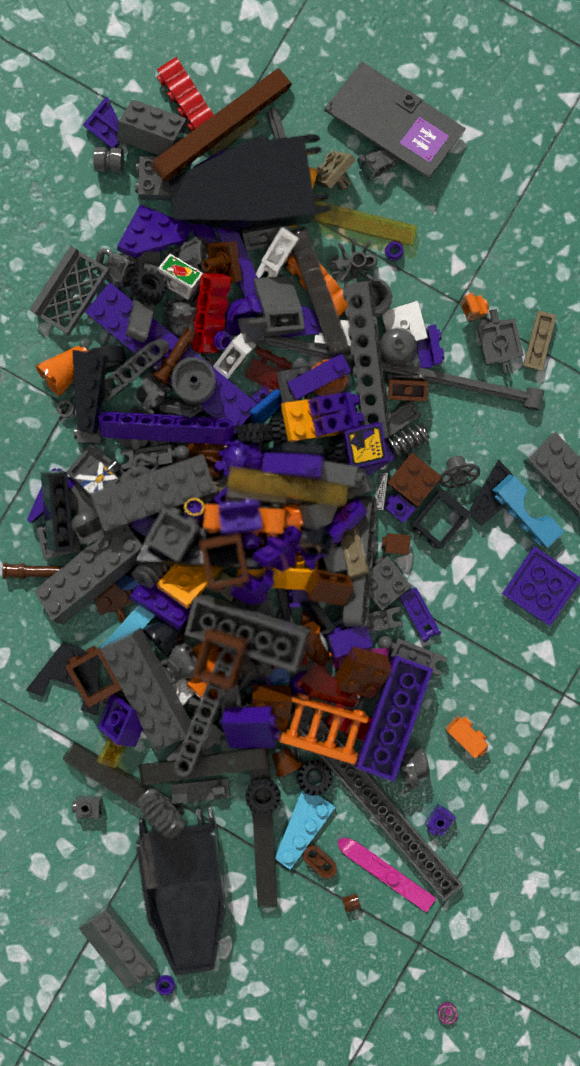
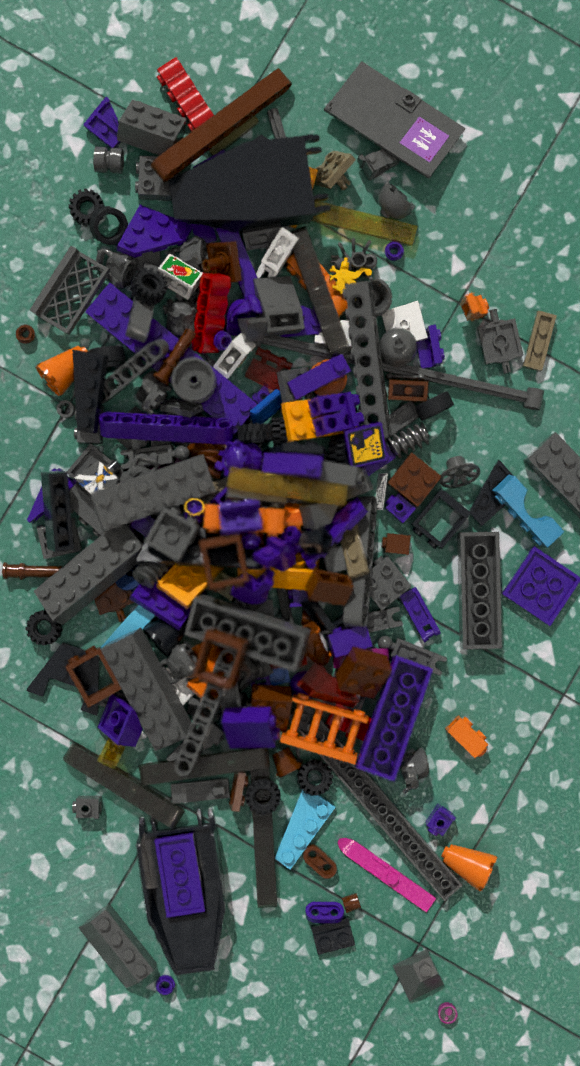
dark grey helmet [71,510,107,544] -> none
dark grey gear [138,789,185,838] -> none
none -> reddish brown plate [16,325,35,344]
none -> black tyre [26,610,63,645]
none -> black tyre [69,189,105,227]
none -> black tyre [89,206,128,245]
none -> dark purple plate [154,833,206,918]
none -> reddish brown plate [229,767,248,812]
none -> dark purple plate [305,902,344,923]
none -> black plate [311,916,355,955]
none -> yellow piece [329,257,372,301]
none -> dark grey cylinder [378,181,416,219]
none -> dark grey slope [393,949,444,1001]
none -> black tyre [415,391,454,421]
none -> orange cone [441,844,497,893]
none -> dark grey brick [457,532,502,649]

